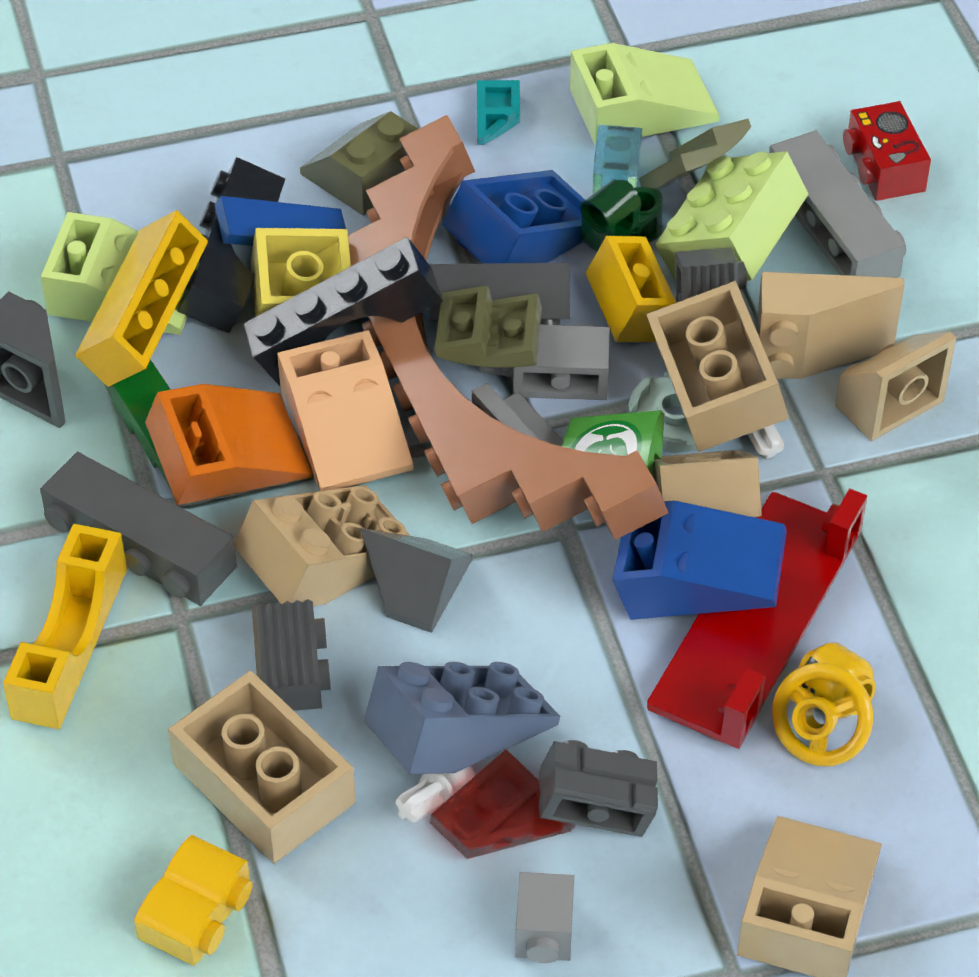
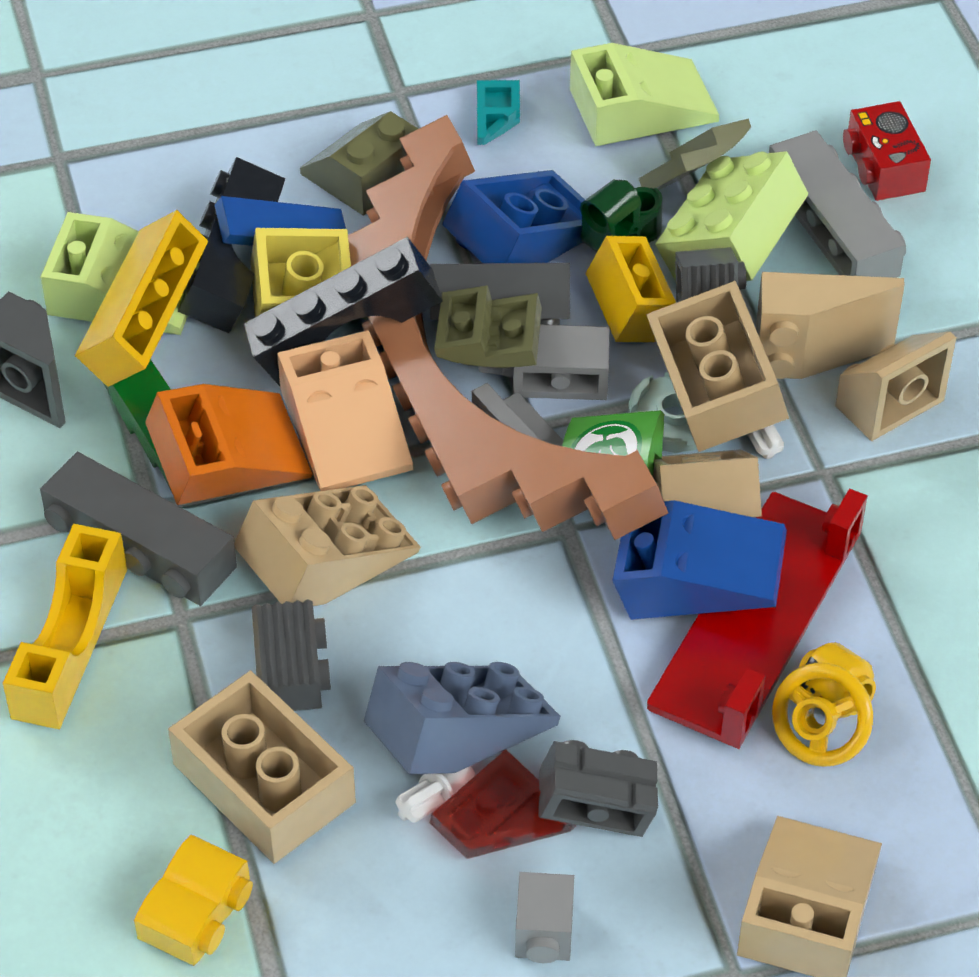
dark grey slope [360,528,472,633] -> none
clear light blue brick [592,125,642,193] -> none

